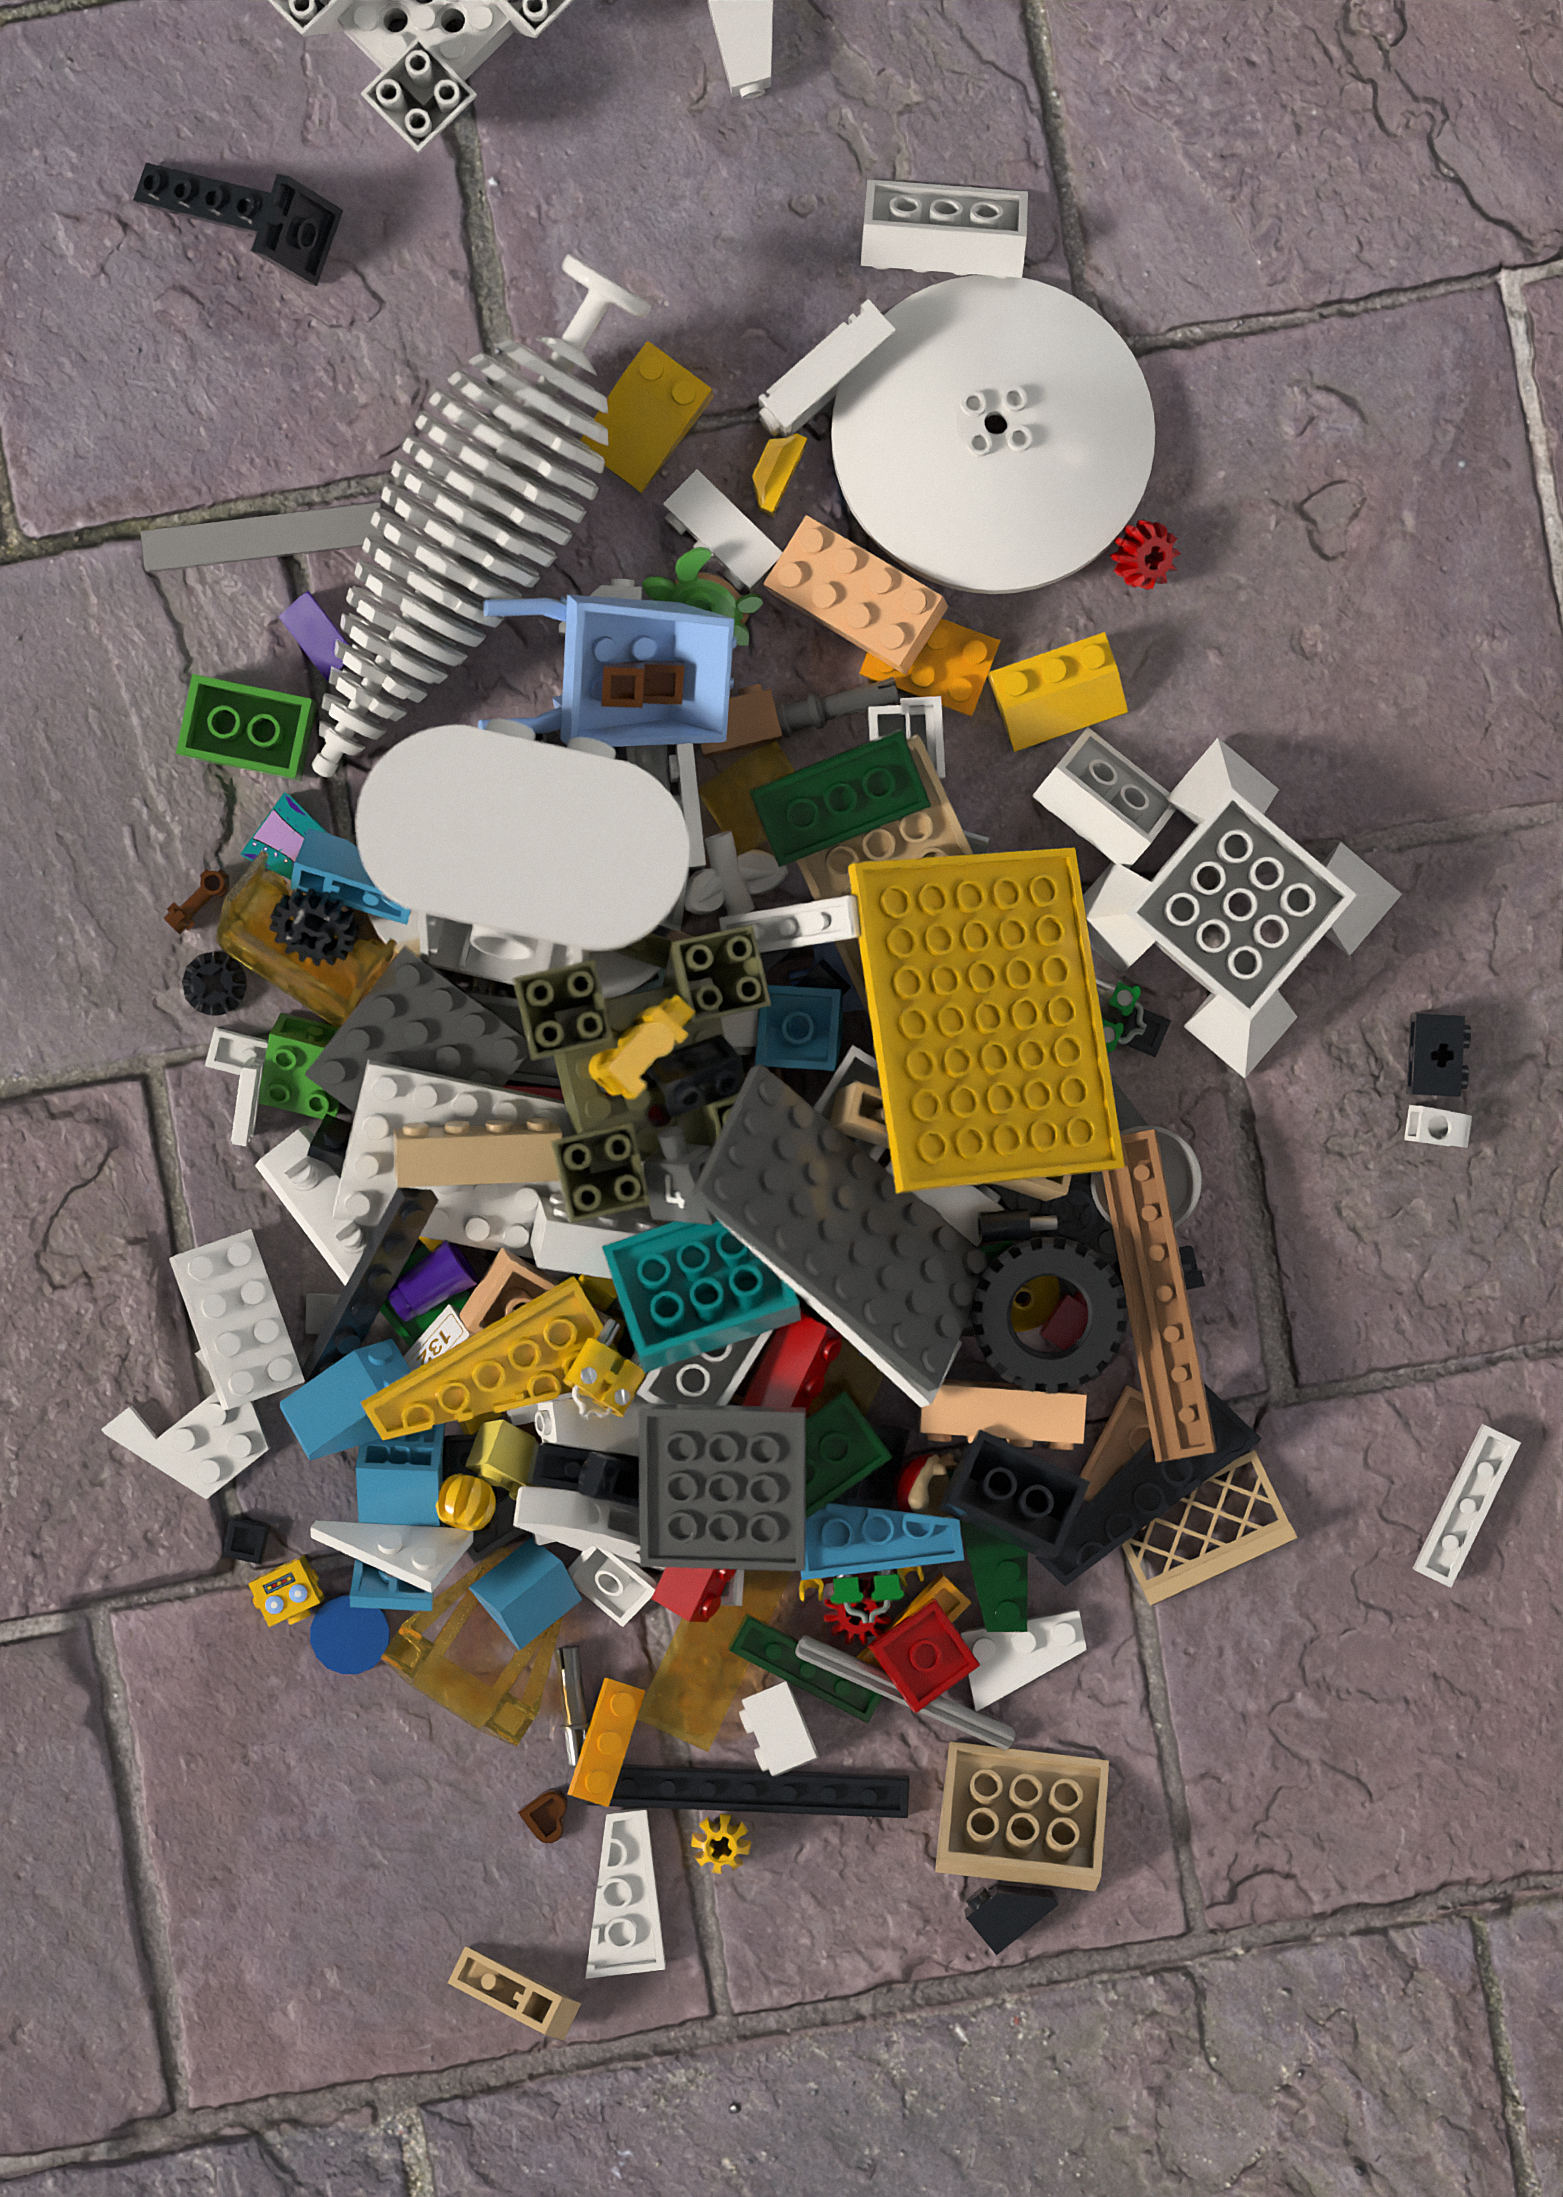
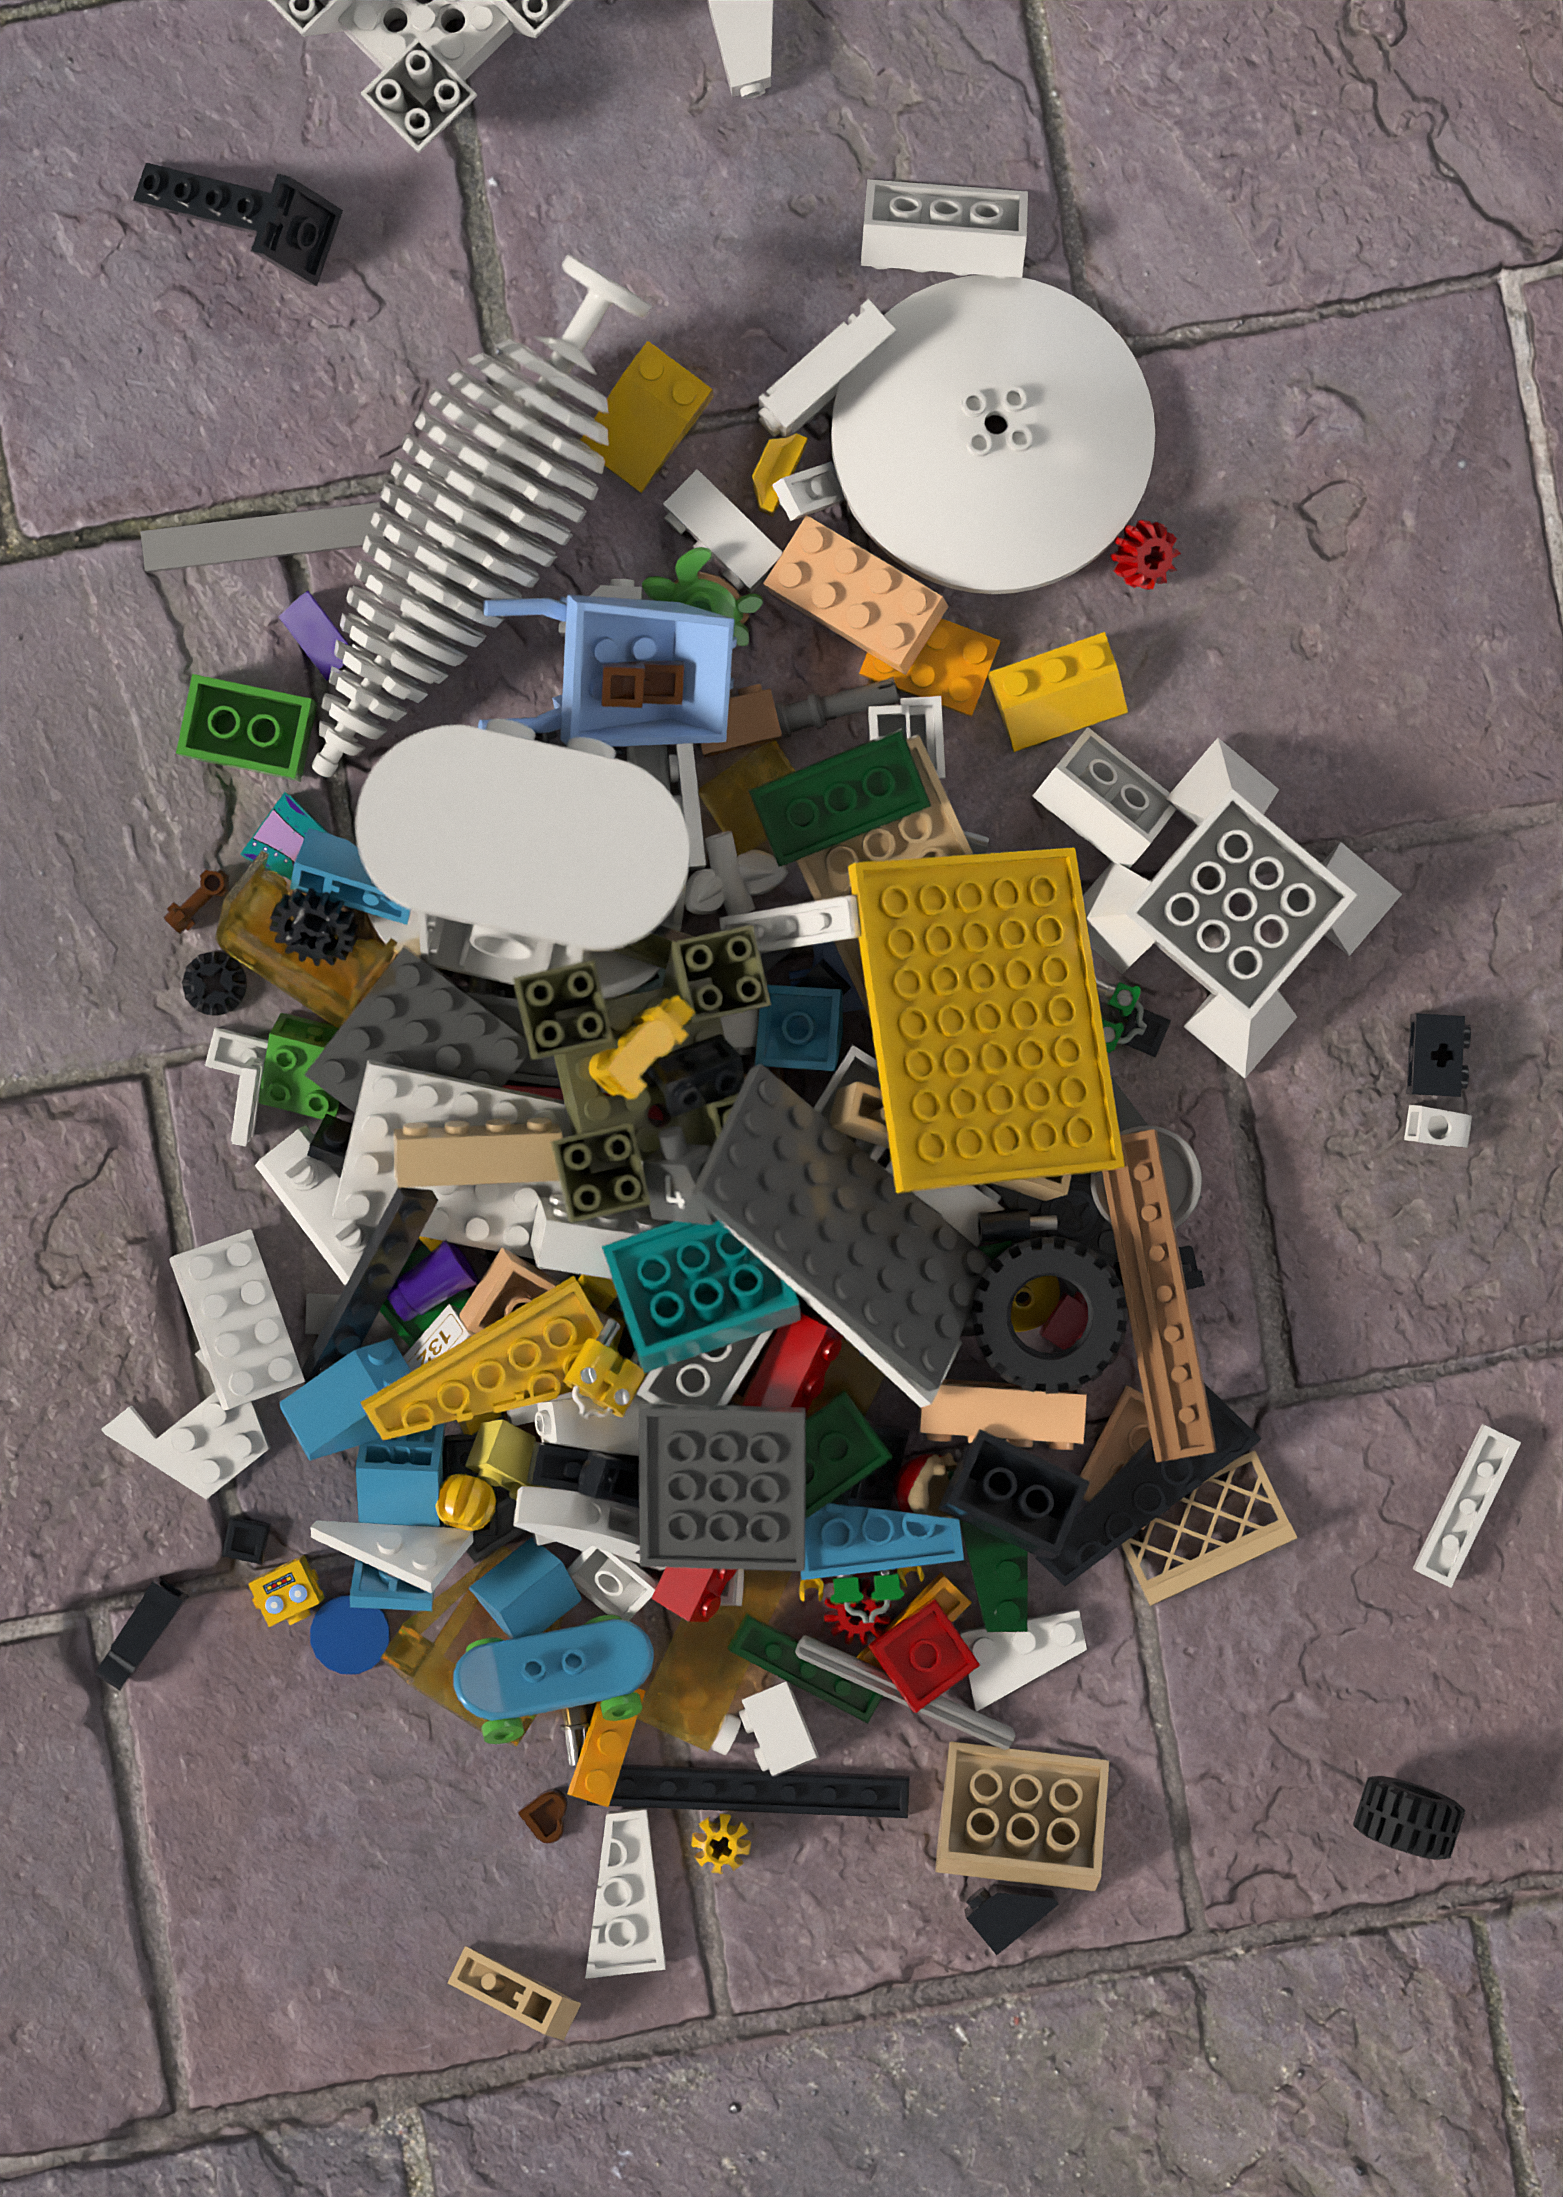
none -> black leg [95,1576,189,1691]
none -> dark azure piece [453,1615,654,1744]
none -> white tile [711,1713,742,1755]
none -> white plate [772,461,846,521]
none -> black tyre [1353,1776,1465,1860]

